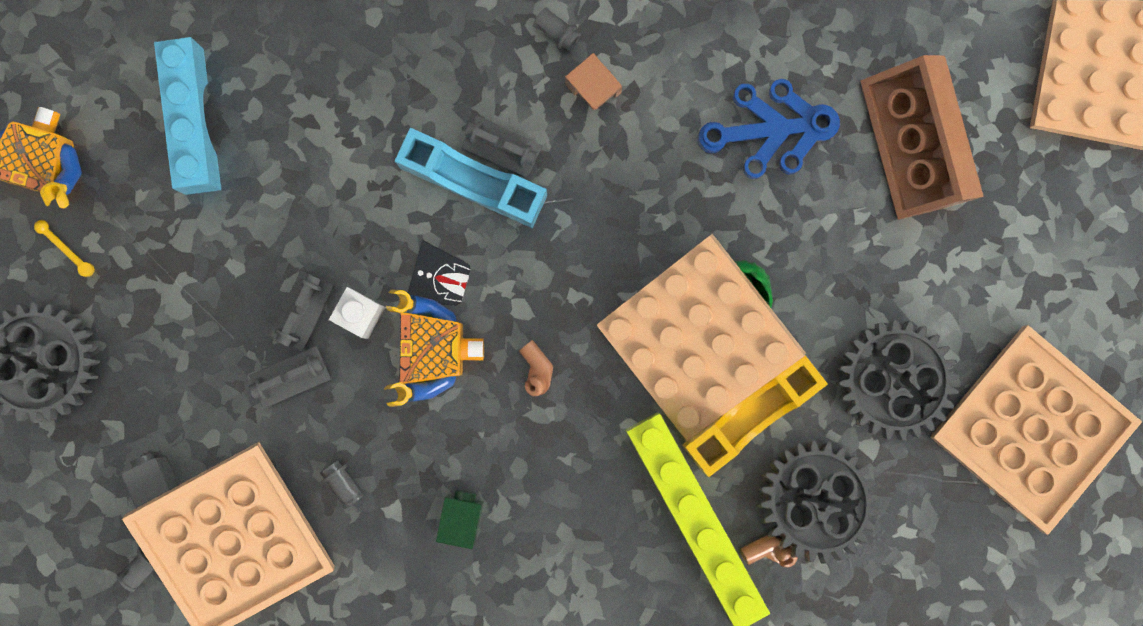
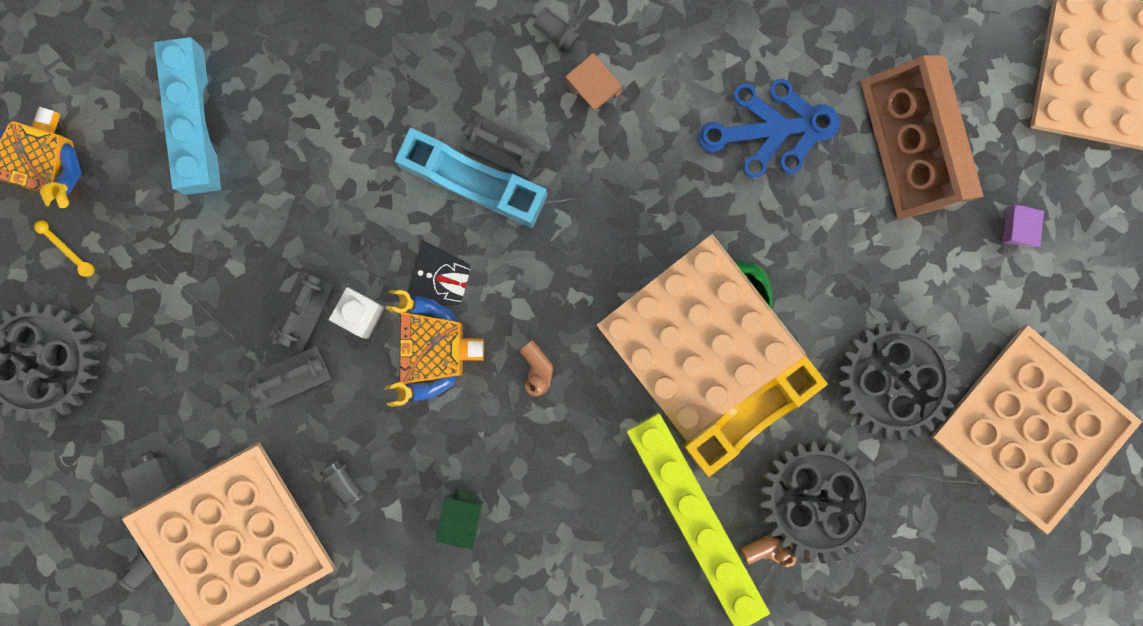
none -> medium lavender slope [1002,205,1044,248]

